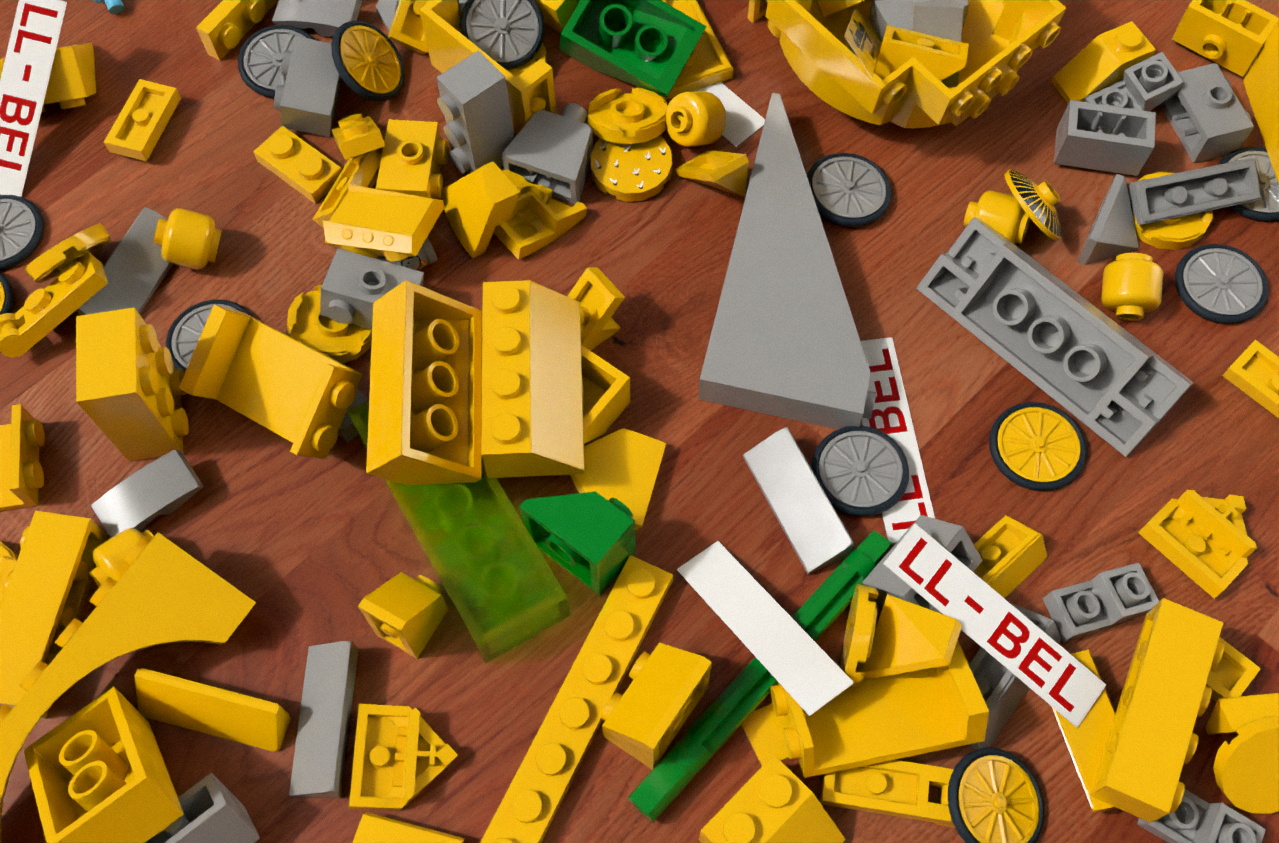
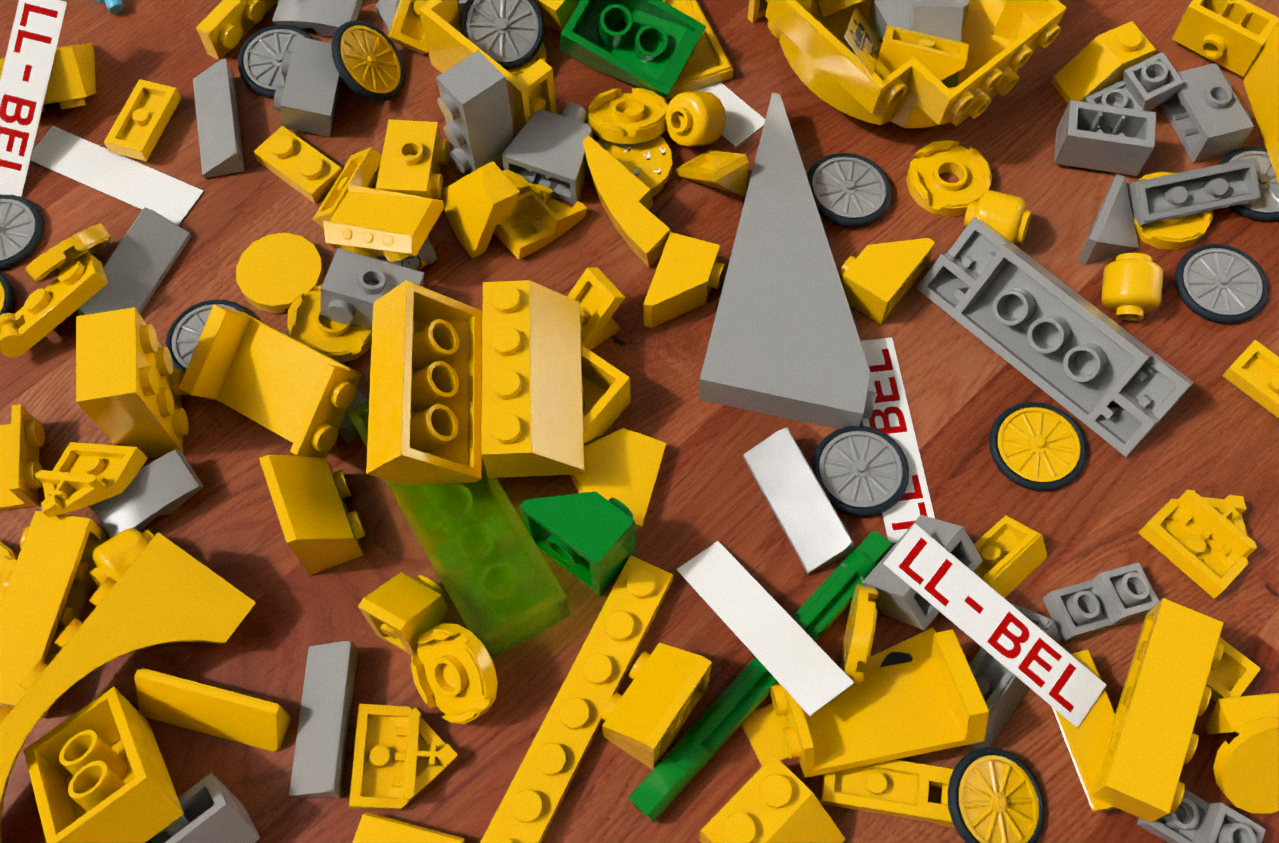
yellow head [153,208,222,270] -> none
yellow plate [331,114,385,160] -> none
yellow slope [861,594,962,679] -> none
yellow dish [1004,169,1062,241] -> none
none -> white sticker [30,126,204,225]
none -> yellow slope [35,442,148,517]
none -> light grey slope [193,58,245,179]
none -> yellow tile [236,232,325,314]
none -> yellow slope [259,455,366,576]
none -> yellow tile [411,623,498,724]
none -> yellow slope [583,135,671,267]
none -> yellow slope [644,232,725,328]
none -> yellow slope [839,238,936,325]
none -> yellow tile [906,140,992,217]

